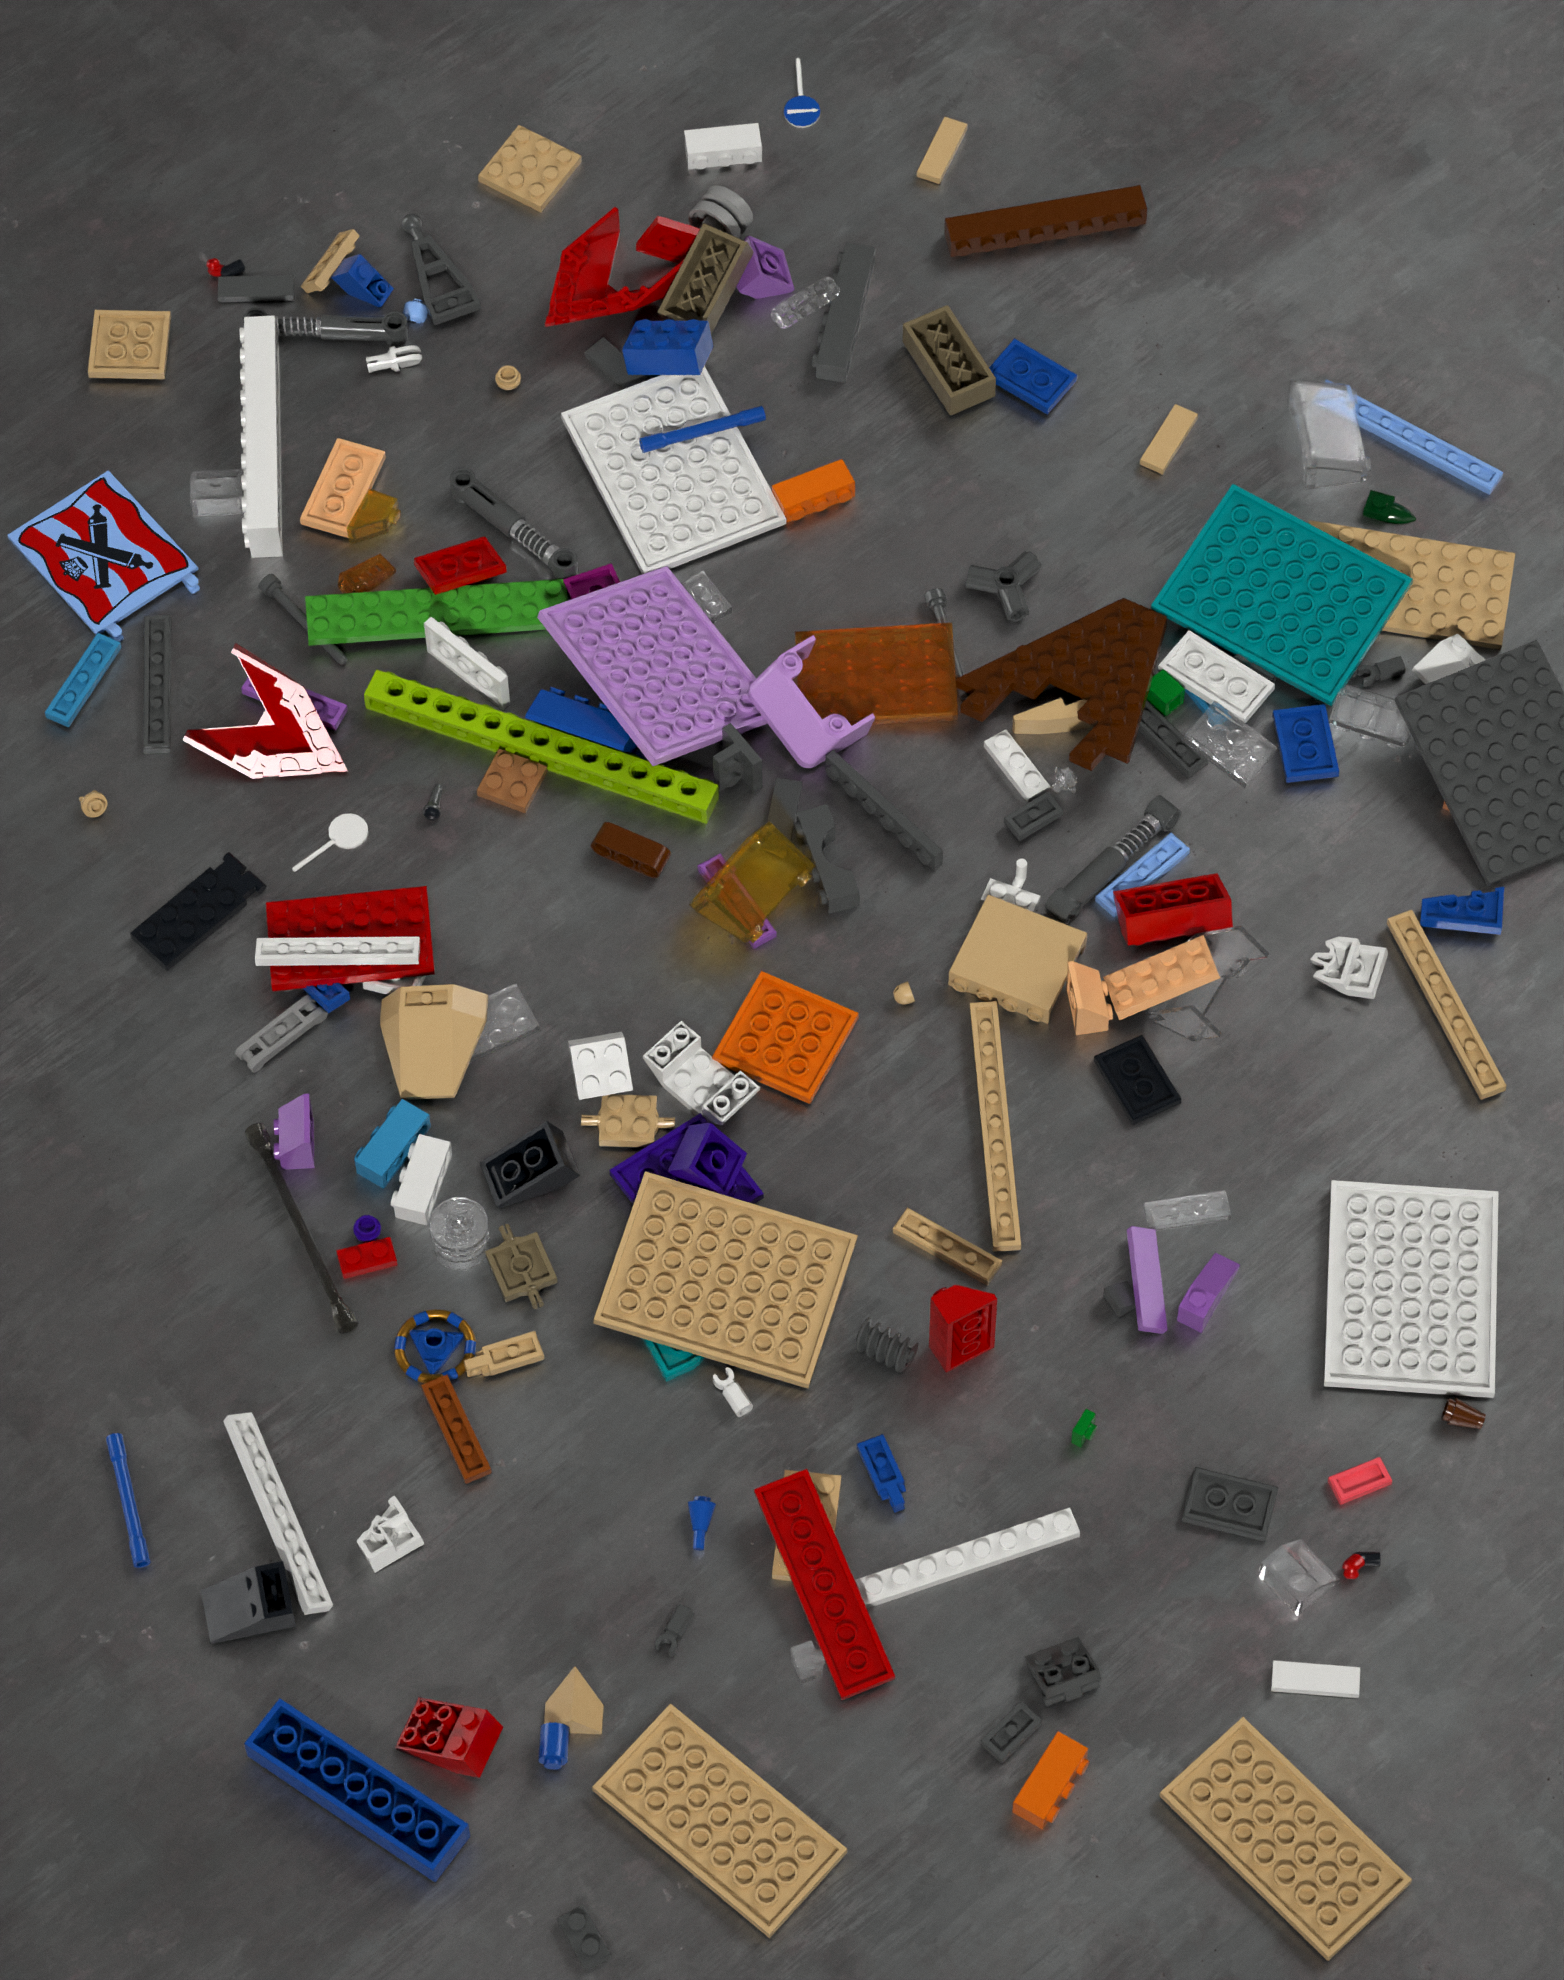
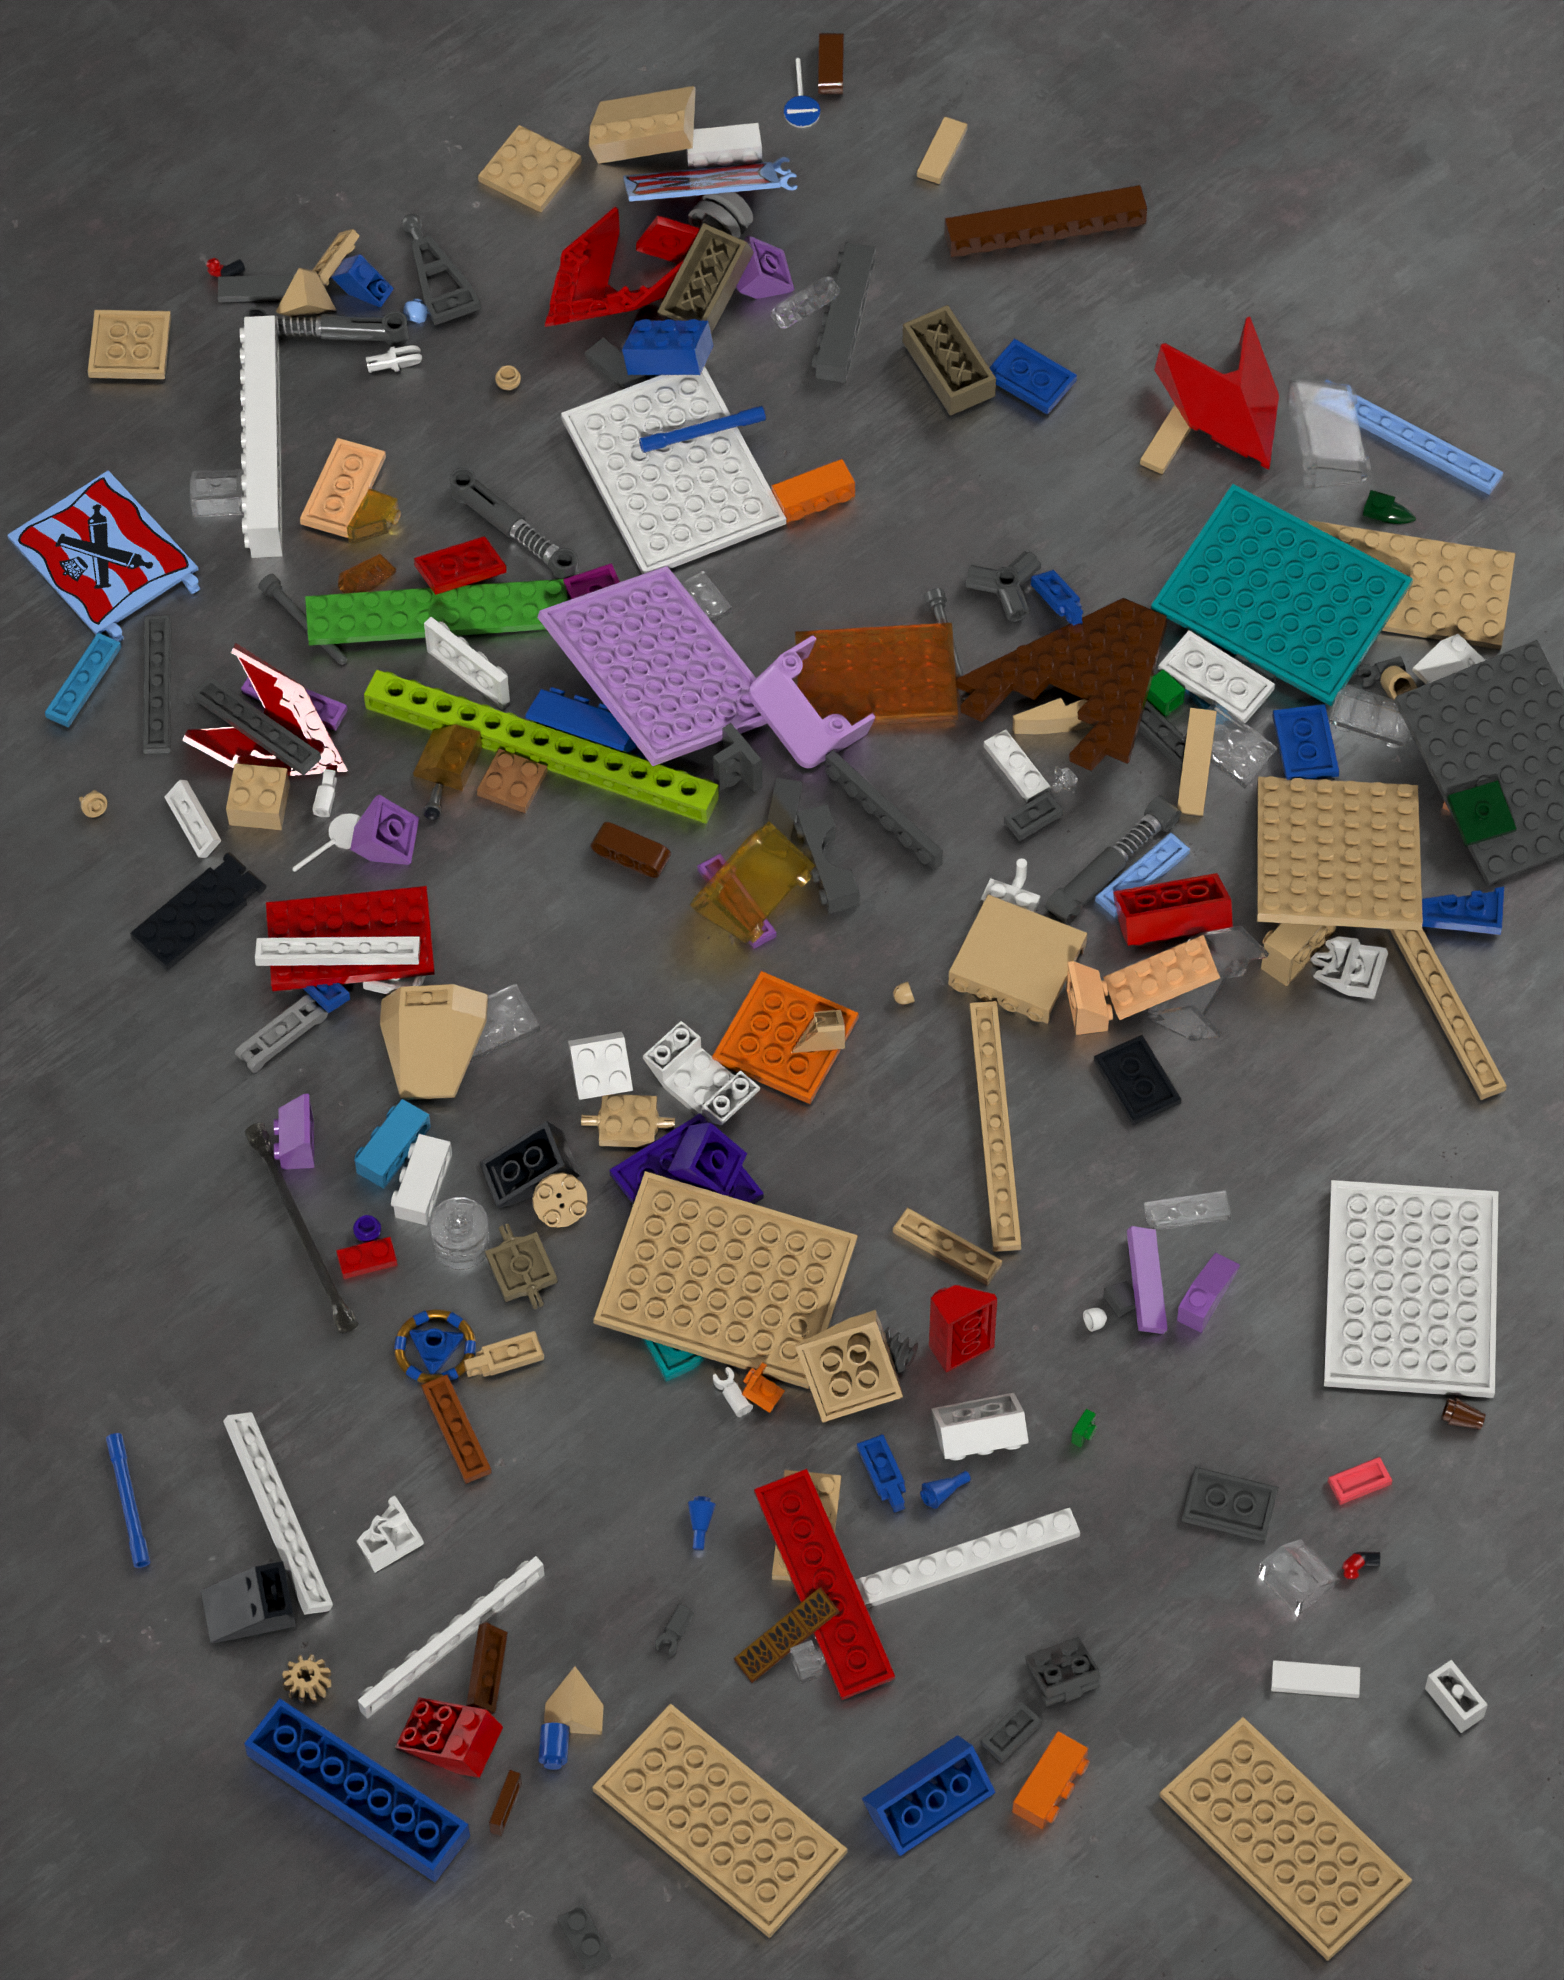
none -> white plate [165,780,221,858]
none -> dark grey plate [192,677,322,776]
none -> tan brick [226,764,290,830]
none -> tan slope [276,268,337,317]
none -> tan gear [282,1654,332,1705]
none -> white bar [312,769,337,817]
none -> medium lavender slope [350,795,419,865]
none -> white plate [358,1556,545,1719]
none -> pearl gold slope [413,724,482,791]
none -> reddish brown plate [466,1622,508,1714]
none -> reddish brown tile [489,1770,522,1836]
none -> tan plate [532,1172,588,1228]
none -> tan slope [589,86,696,164]
none -> flag [623,157,797,202]
none -> sticker [733,1587,840,1683]
none -> orange bracket [741,1362,785,1413]
none -> tan slope [791,1010,845,1053]
none -> tan slope [795,1310,903,1423]
none -> reddish brown beam [818,33,844,94]
none -> blue slope [862,1735,996,1856]
none -> blue cone [920,1471,971,1509]
none -> white slope [931,1393,1029,1460]
none -> blue hinge [1031,570,1083,626]
none -> white hinge [1083,1307,1107,1332]
none -> red windscreen [1154,317,1279,470]
none -> tan tile [1177,708,1217,817]
none -> tan plate [1257,776,1423,931]
none -> tan brick [1261,923,1336,986]
none -> tan plate [1381,666,1418,701]
none -> white brick [1425,1660,1488,1733]
none -> dark green plate [1447,780,1517,847]

